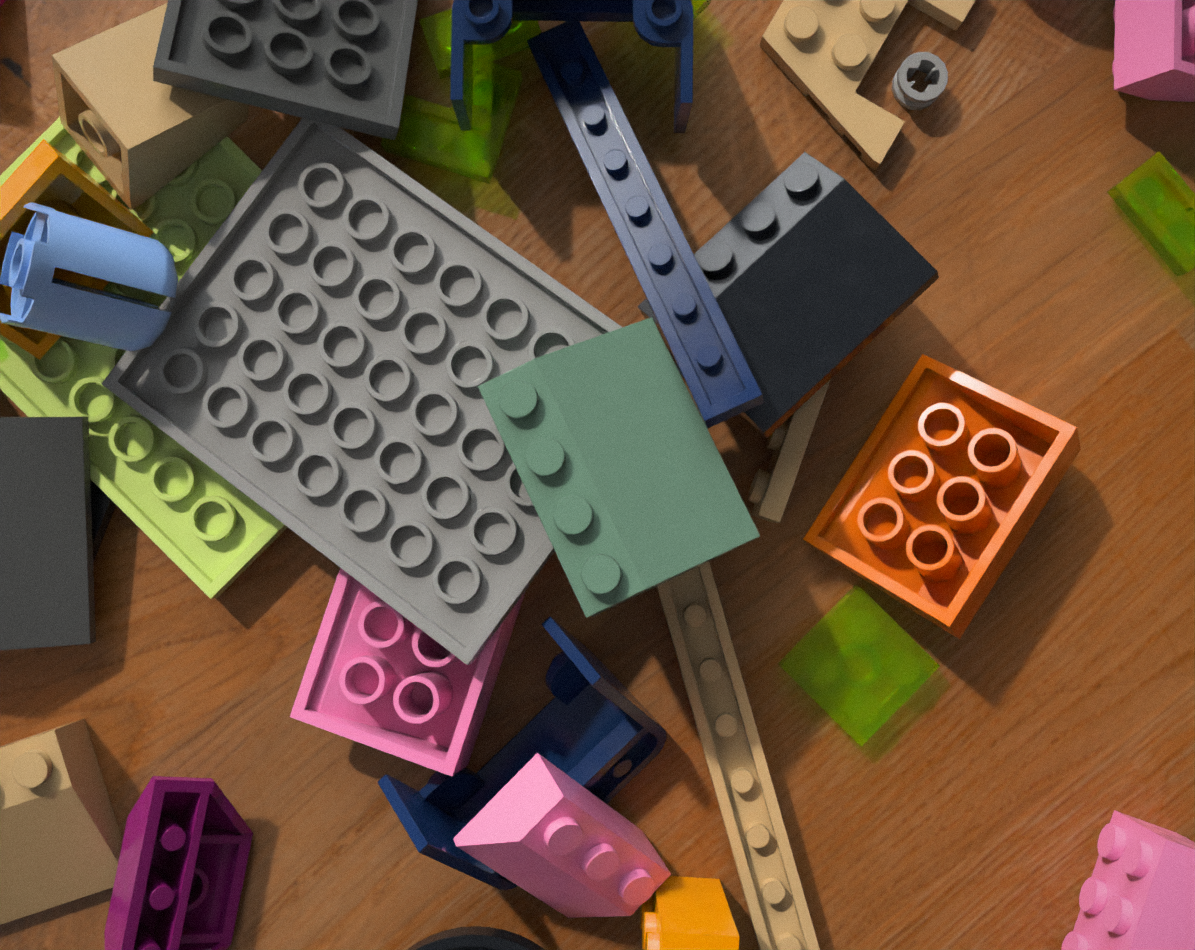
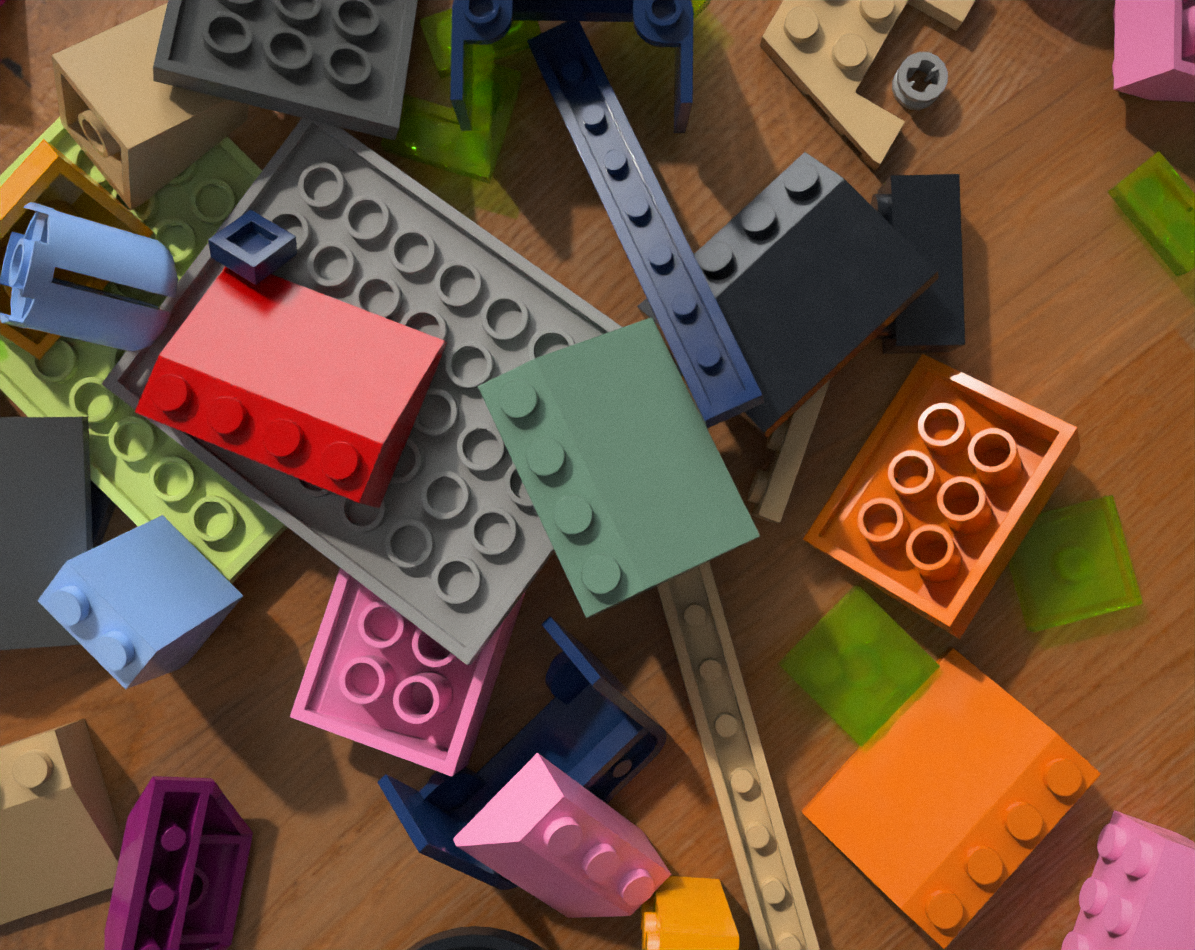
none -> light blue slope [38,515,243,689]
none -> slope [135,266,447,508]
none -> dark blue plate [208,210,297,285]
none -> orange slope [801,647,1101,949]
none -> black brick [870,174,965,354]
none -> clear neon green plate [1009,495,1143,632]

